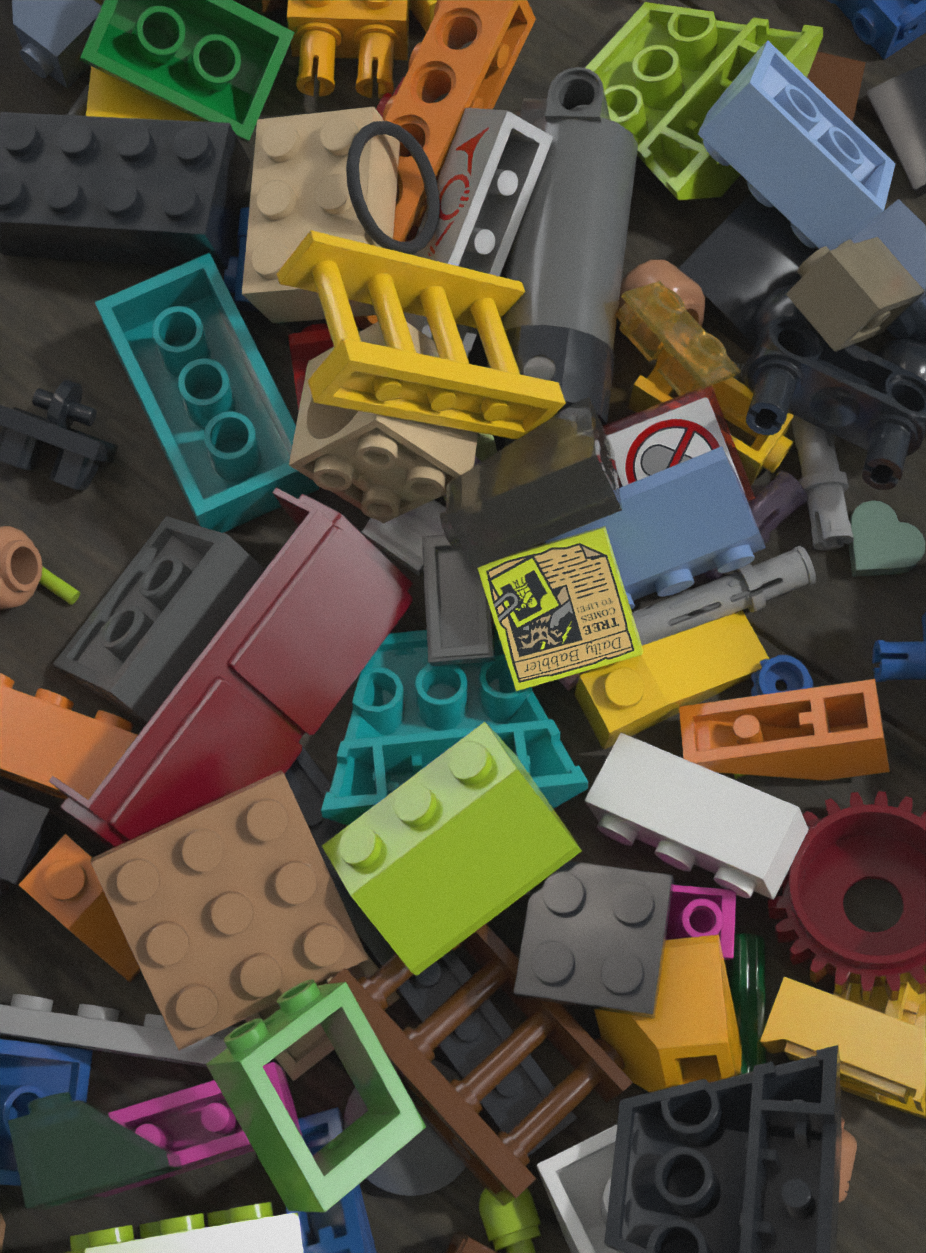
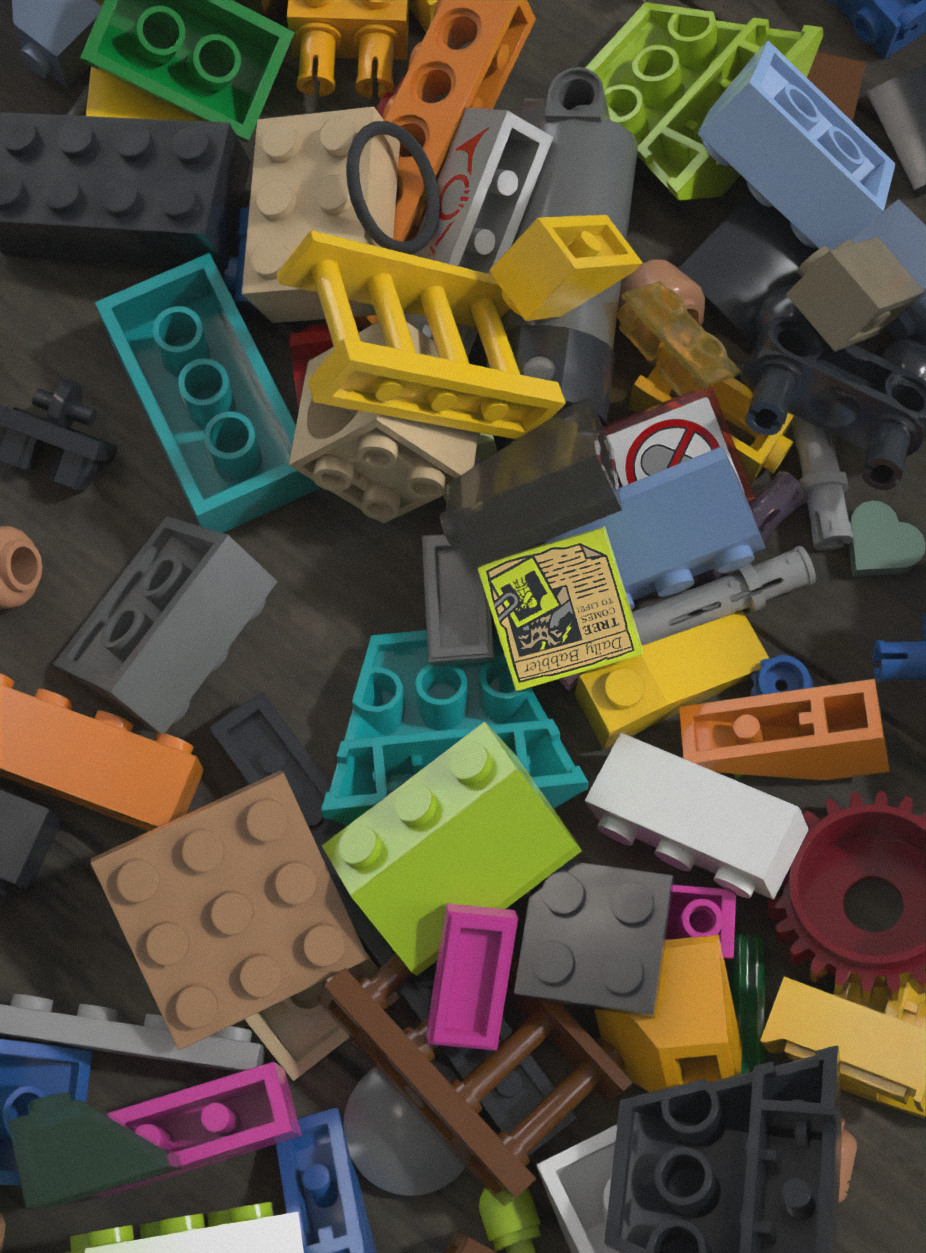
orange slope [19,834,141,982] -> none
lime piece [39,567,80,605] -> none
dark red piece [49,488,413,849] -> none
bright green window [206,979,426,1213] -> none
white piece [361,500,459,576] -> none
none -> dark pink tile [426,903,518,1050]
none -> yellow slope [489,215,643,321]

